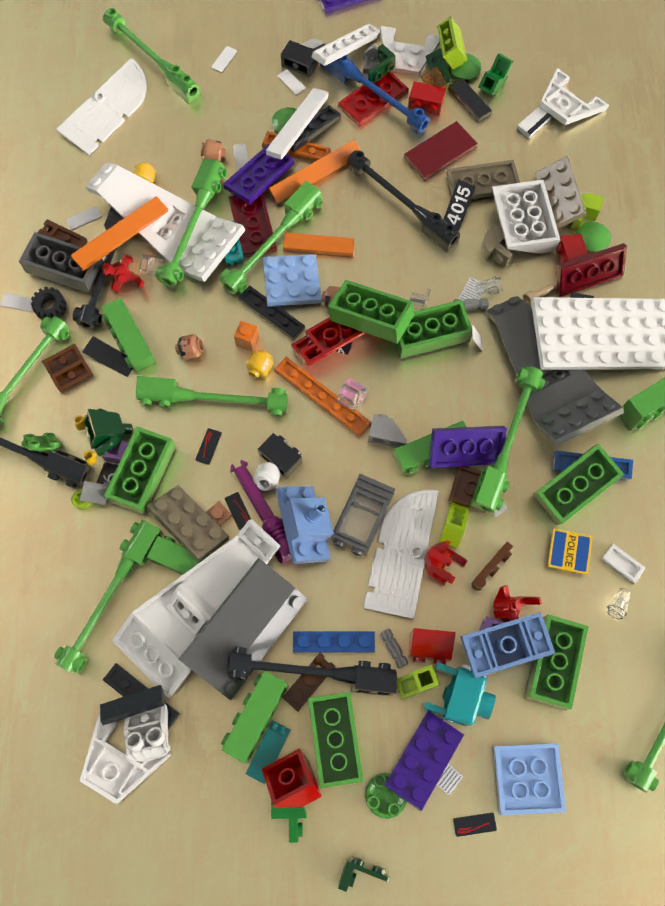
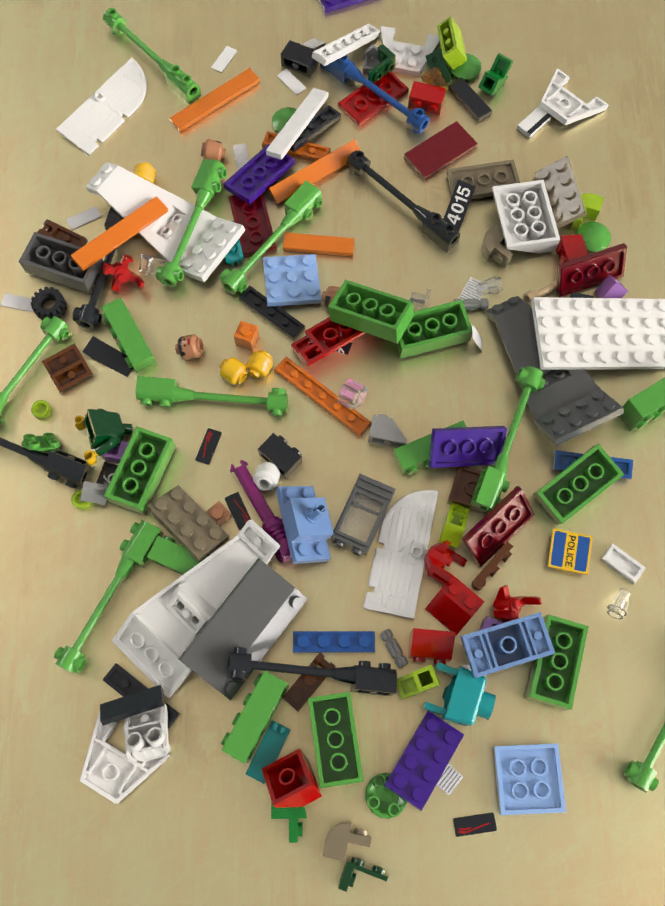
none -> lime tile [31,400,52,420]
none -> orange tile [170,68,260,132]
none -> yellow head [220,357,248,385]
none -> dark tan brick [323,821,372,861]
none -> red slope [425,575,485,636]
none -> dark red tile [461,486,535,567]
none -> medium lavender panel [595,274,628,298]

